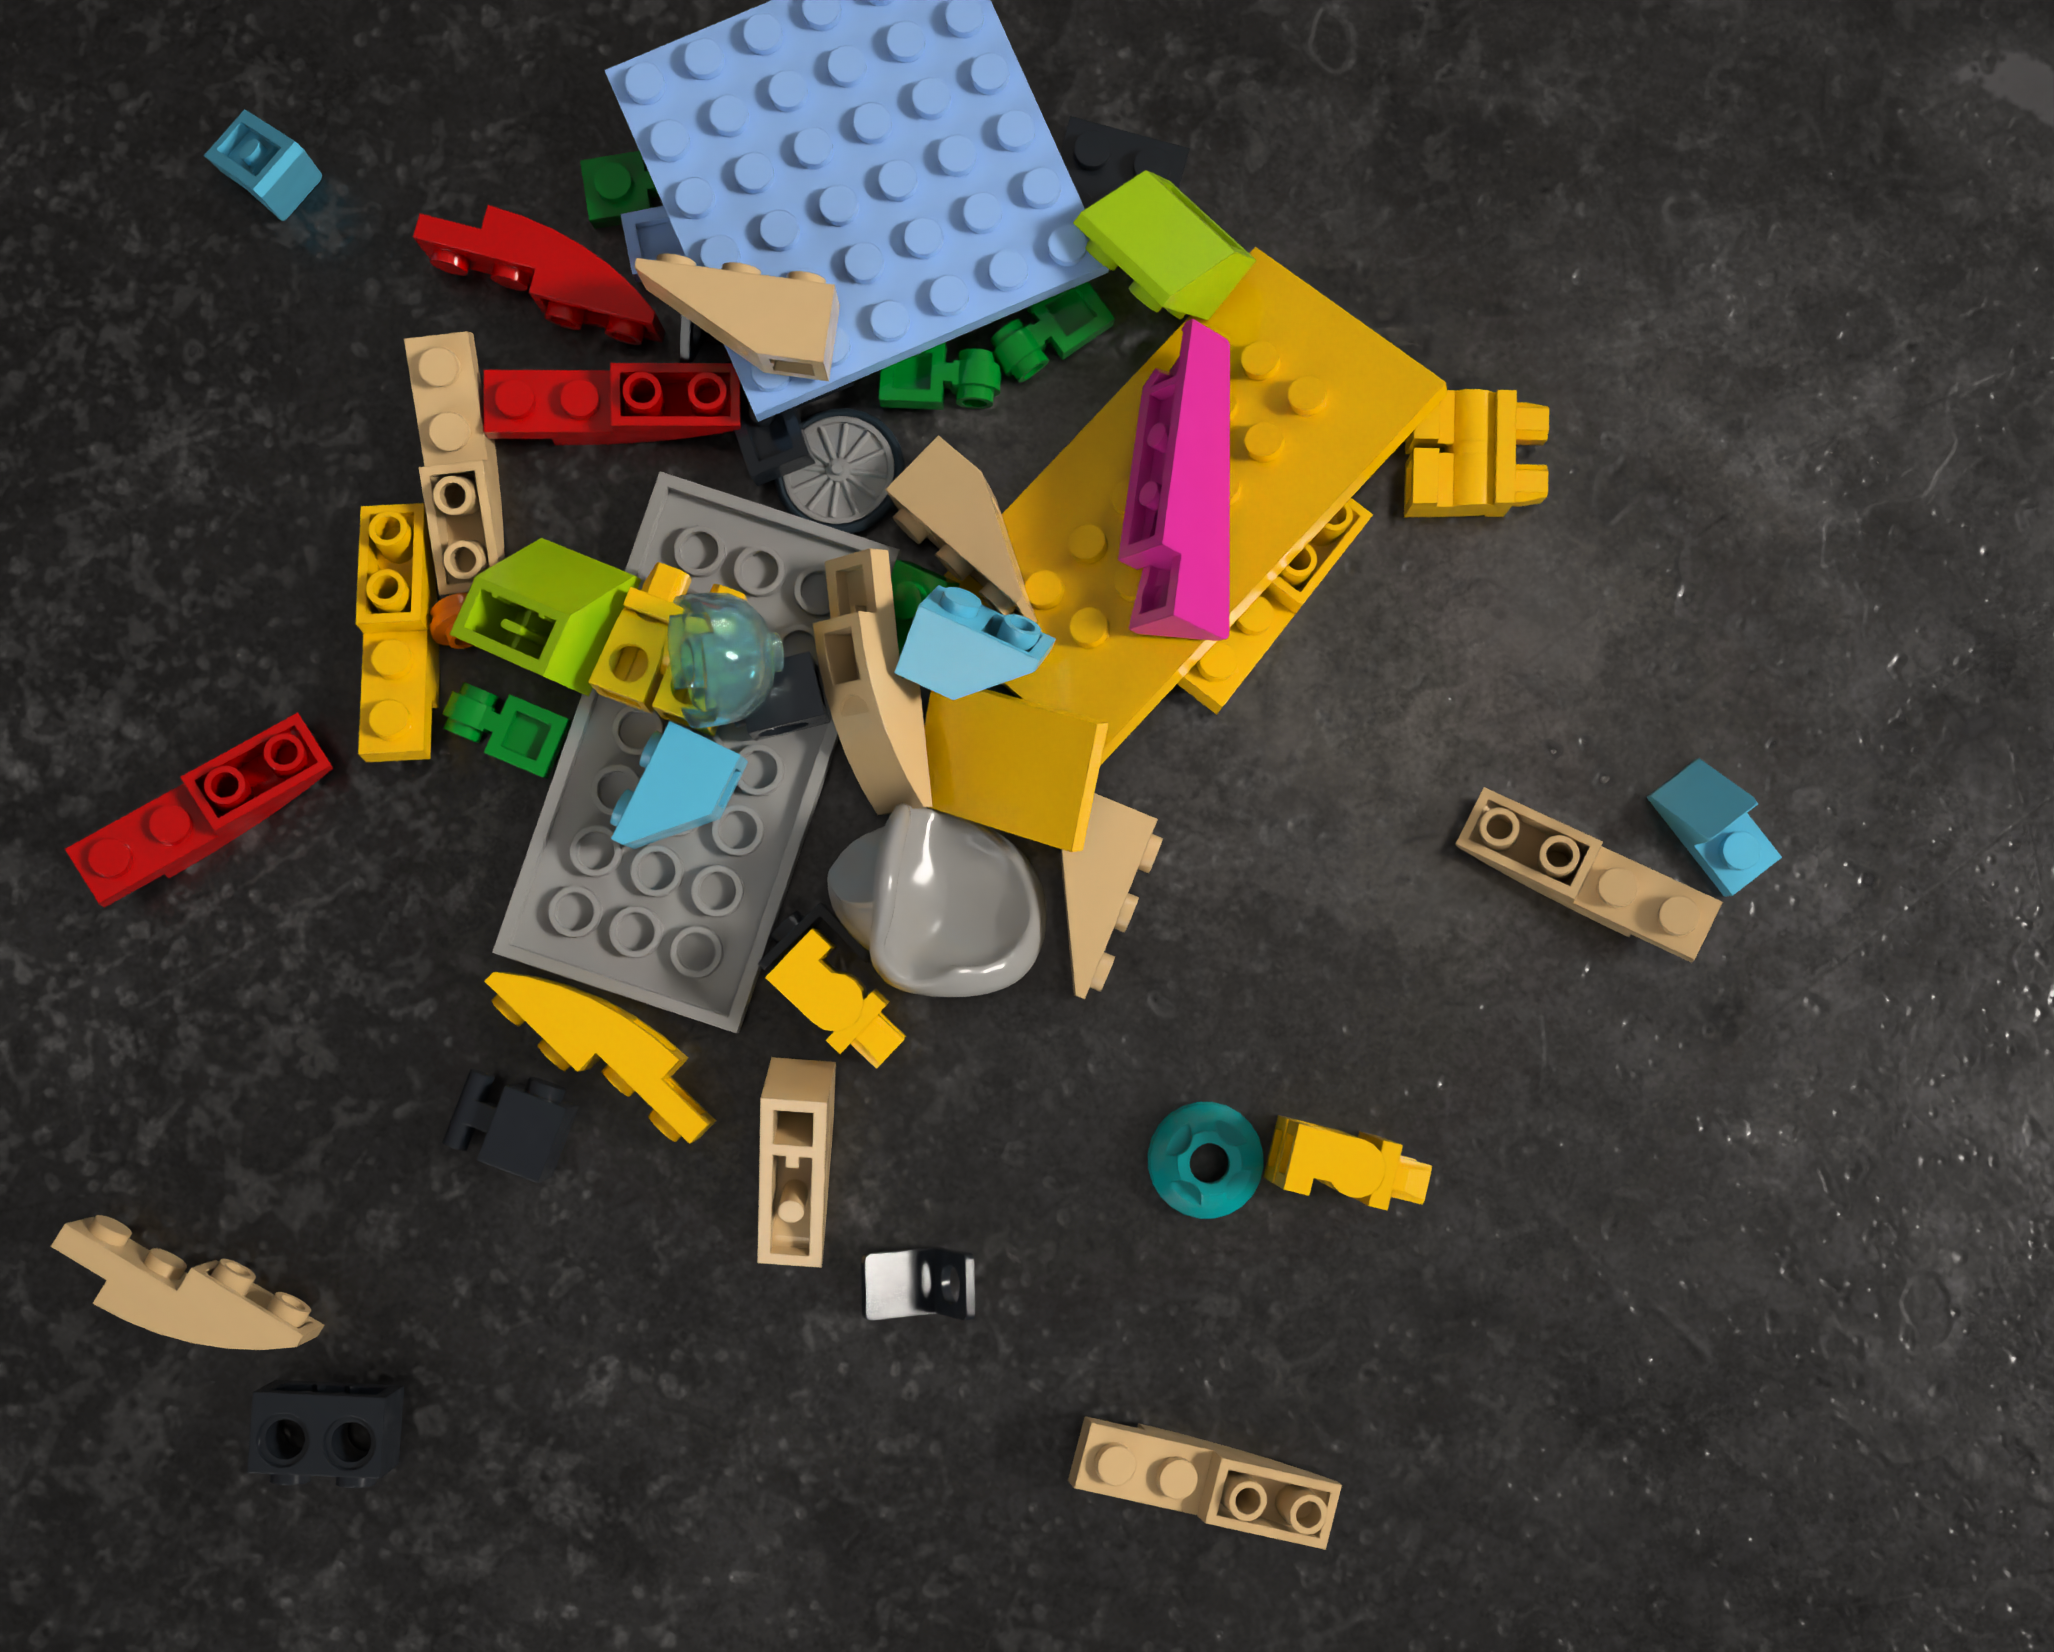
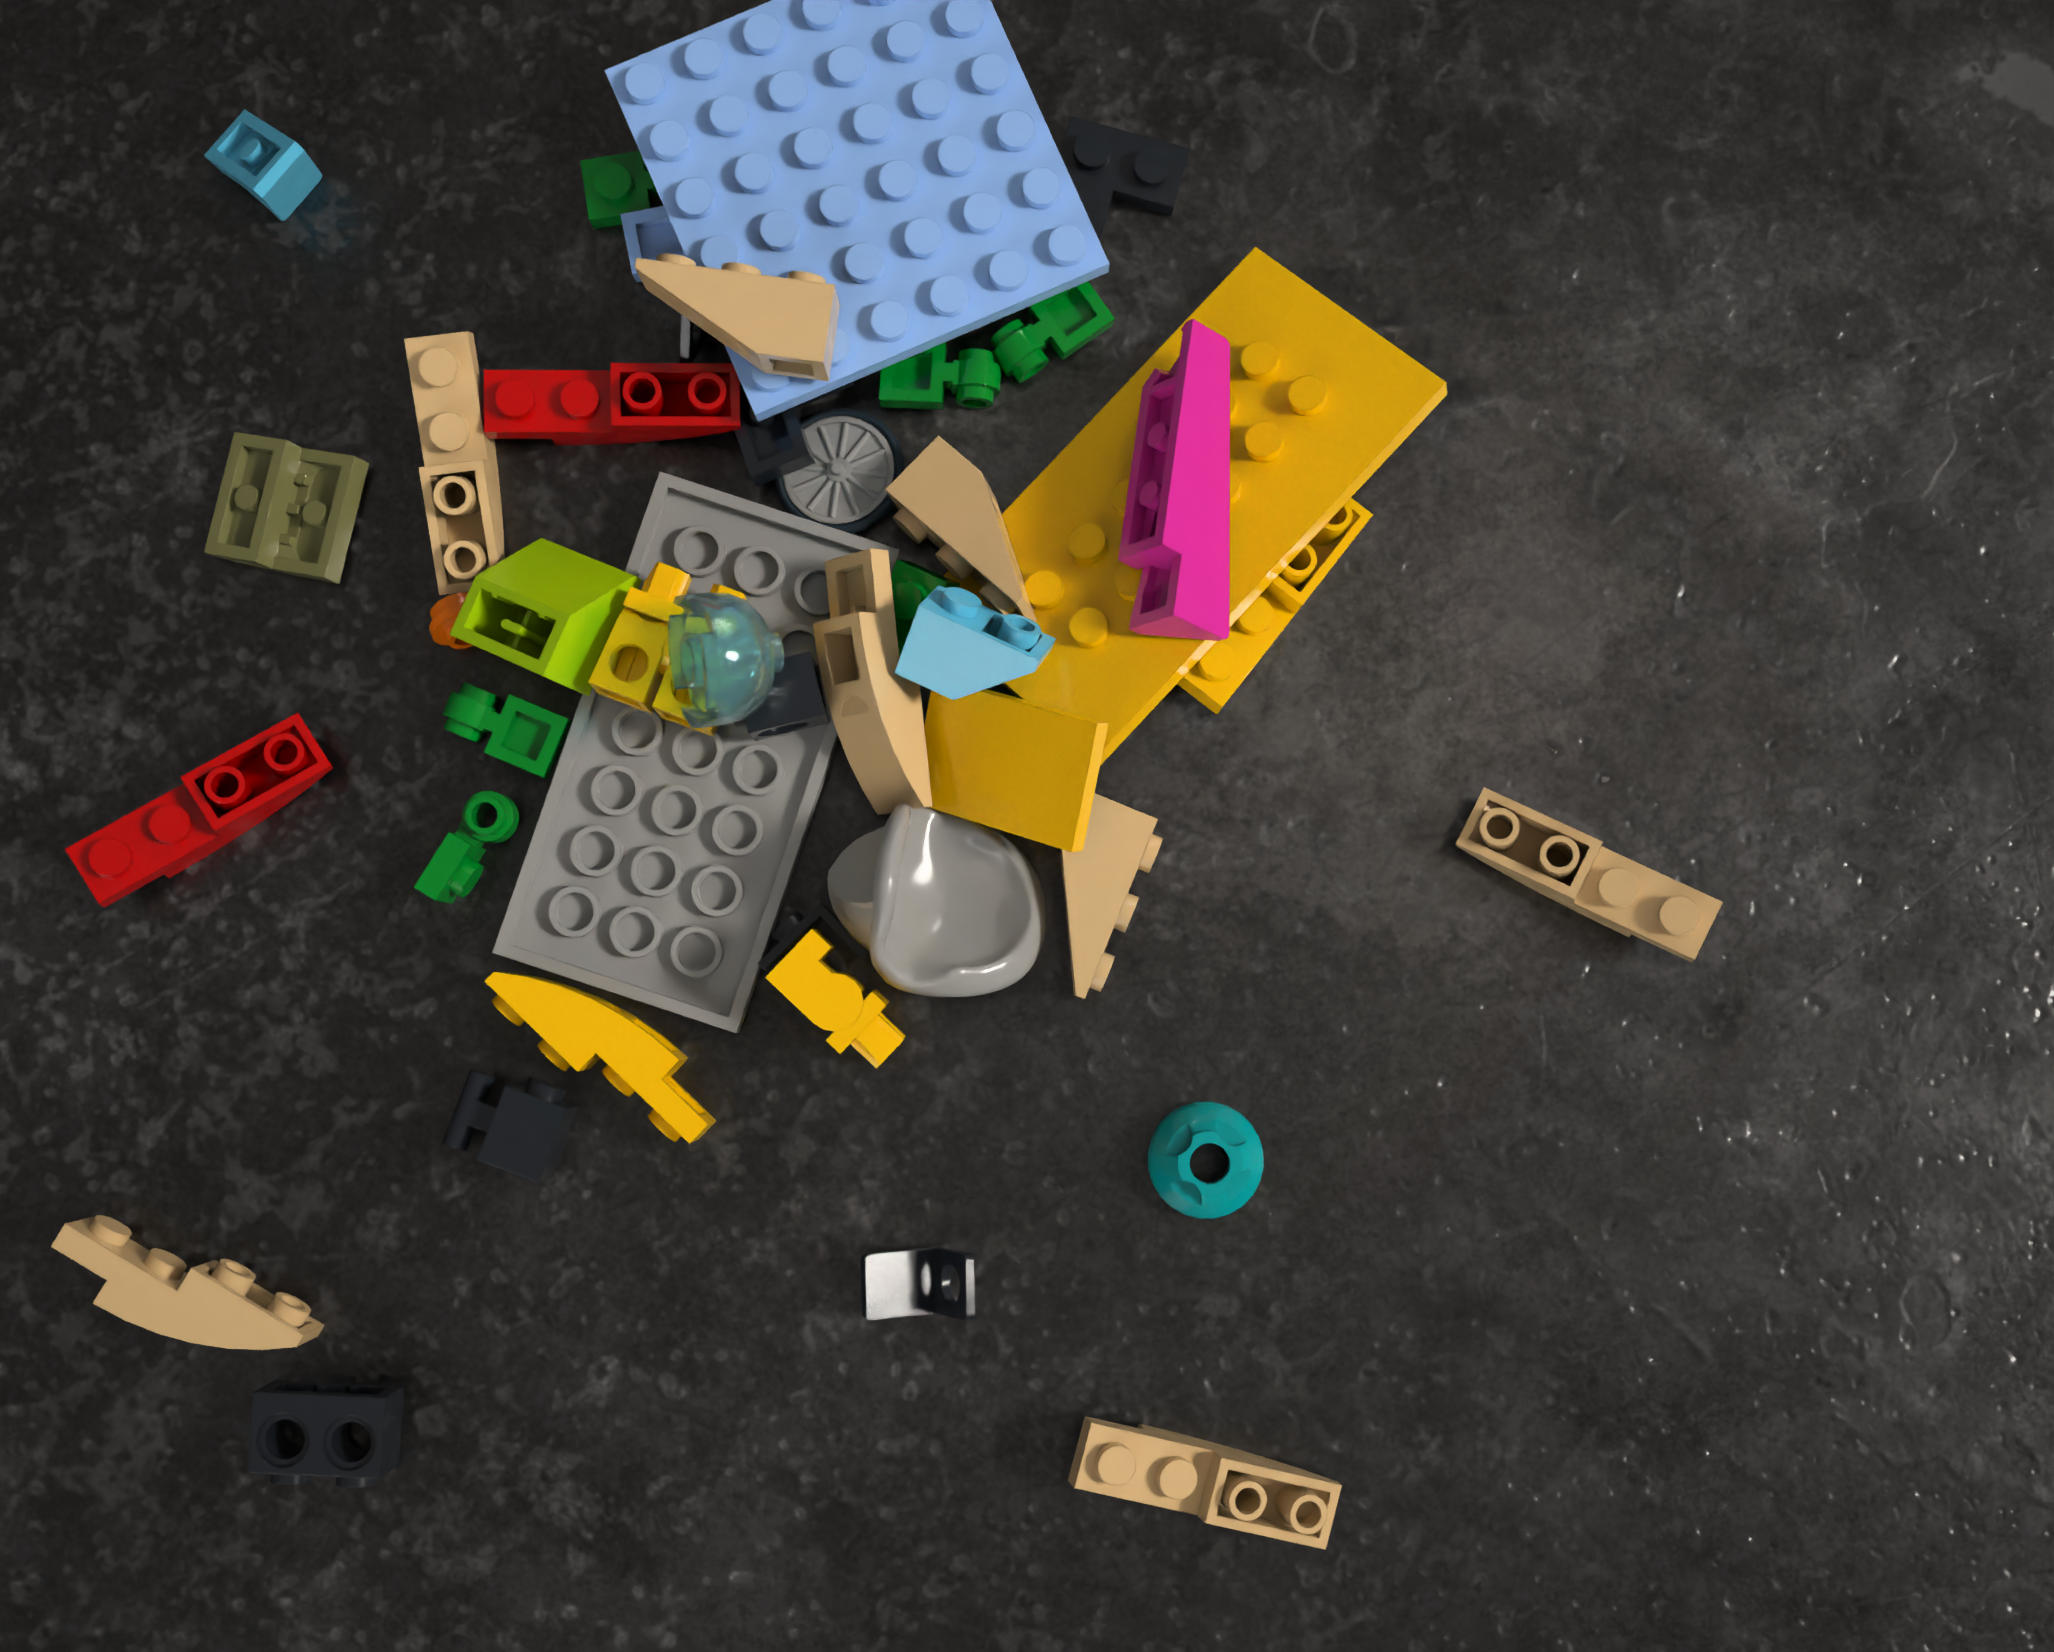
yellow slope [356,503,440,762] -> none
red slope [413,205,665,345] -> none
medium azure slope [610,721,748,849] -> none
tan slope [758,1057,836,1268] -> none
lime slope [1073,170,1256,320] -> none
yellow hips [1263,1115,1432,1211] -> none
yellow hips [1404,389,1549,518] -> none
medium azure slope [1647,758,1782,897] -> none
none -> olive slope [204,432,369,584]
none -> green plate [414,791,519,903]

